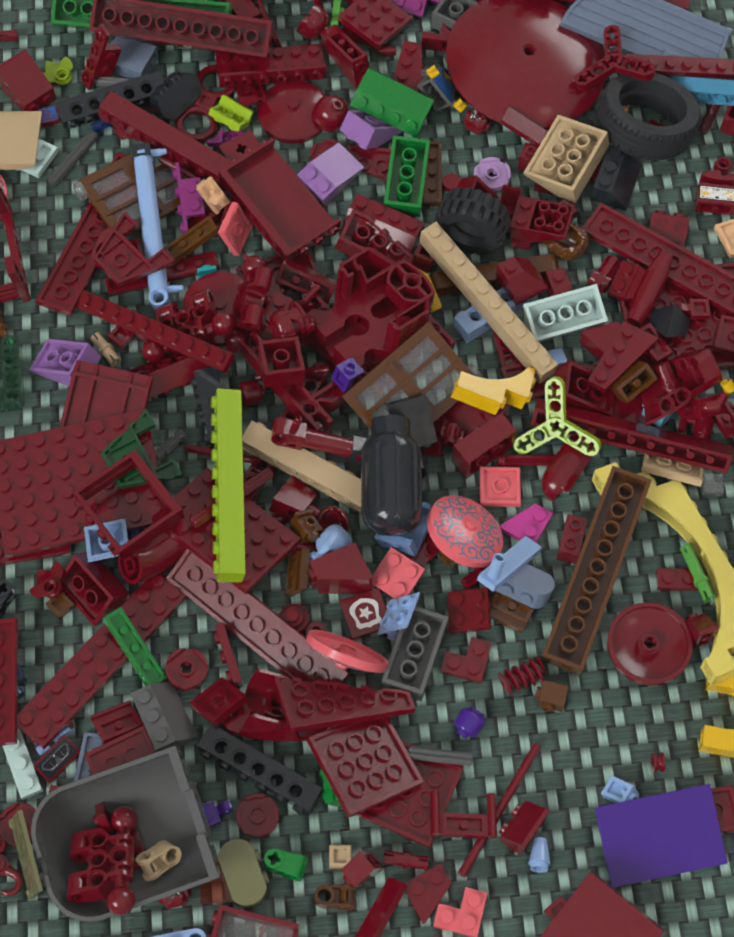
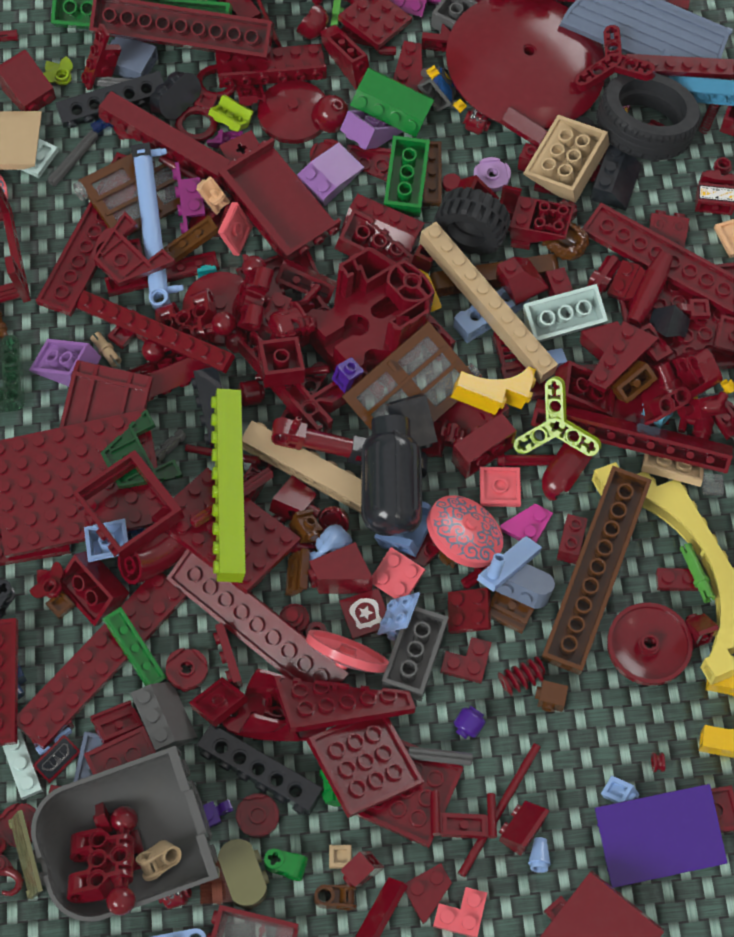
tile [38,105,60,127] -> none
dark red pin [383,849,429,871] -> none

